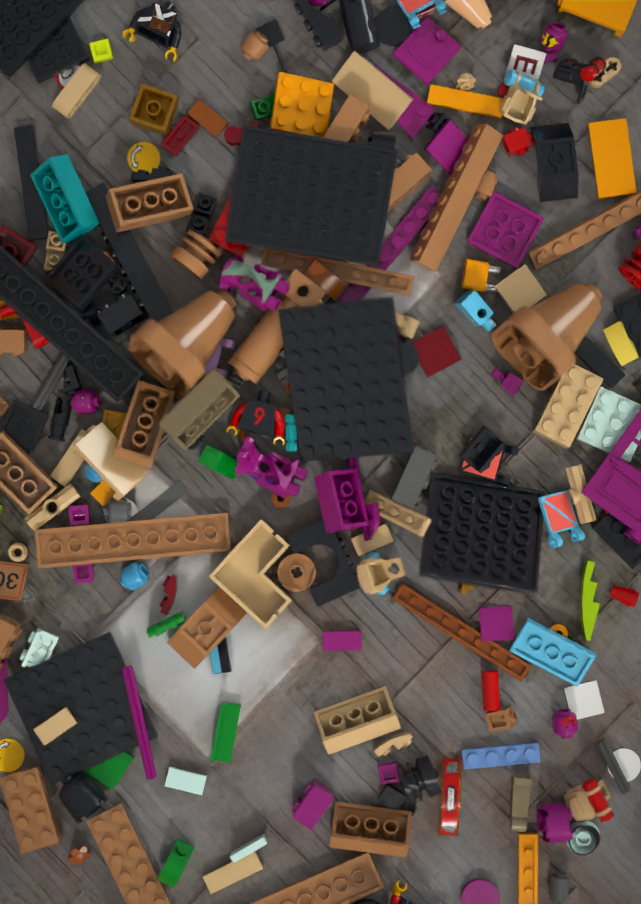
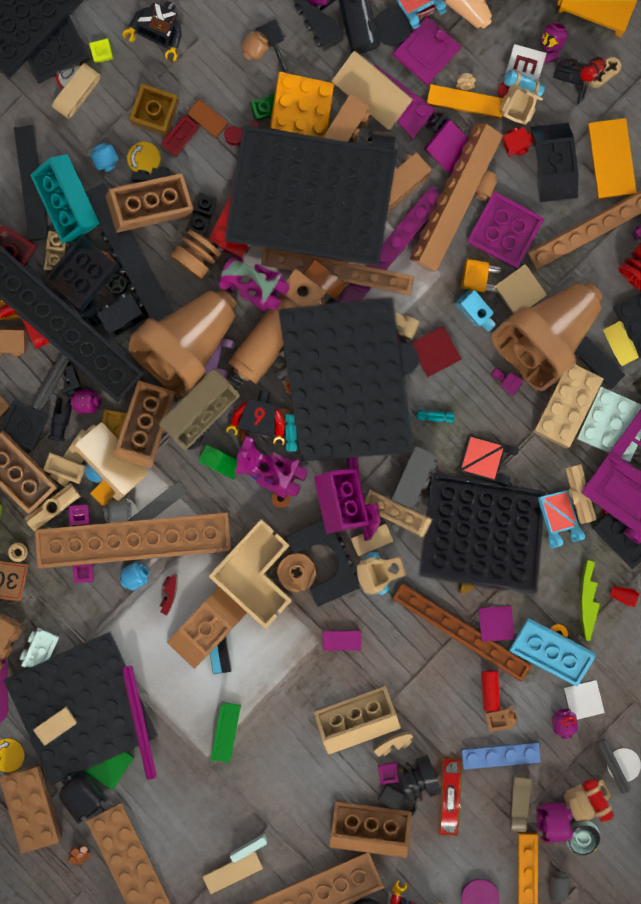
green plate [146,611,186,638] -> none
green brick [157,838,195,888] -> none
light aqua tile [165,766,207,795] -> none
magenta brick [291,779,334,831] -> none
black bracket [459,426,505,473] -> none
none -> tan tile [43,453,85,484]
none -> dark azure head [90,142,119,172]
none -> teal axle [417,410,454,423]

